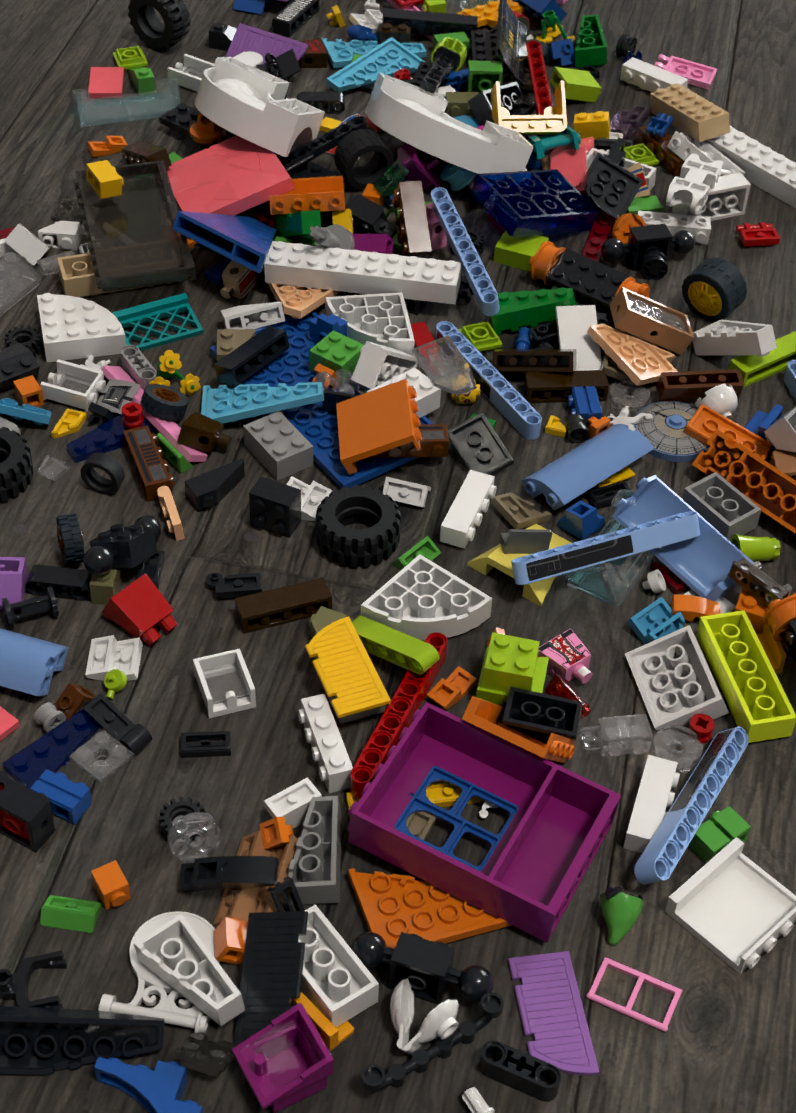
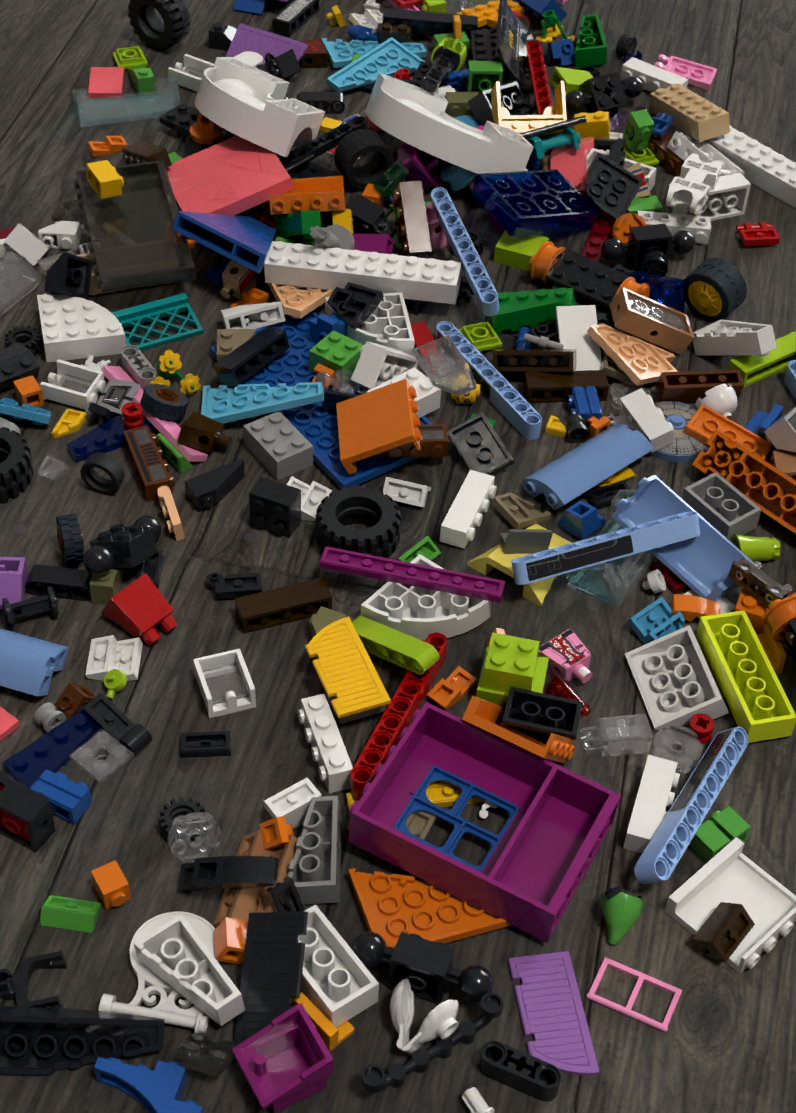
none -> black slope [44,252,93,299]
none -> orange slope [230,287,269,308]
none -> magenta tile [319,546,505,603]
none -> black slope [327,282,384,329]
none -> light orange tile [453,15,462,39]
none -> black bar [520,115,587,139]
none -> light grey bar [524,333,564,349]
none -> black brick [565,72,643,113]
none -> clear blue wing [615,269,685,313]
none -> white brick [620,388,675,453]
none -> bright green brick [622,109,655,152]
none -> dark brown hinge [691,902,755,963]

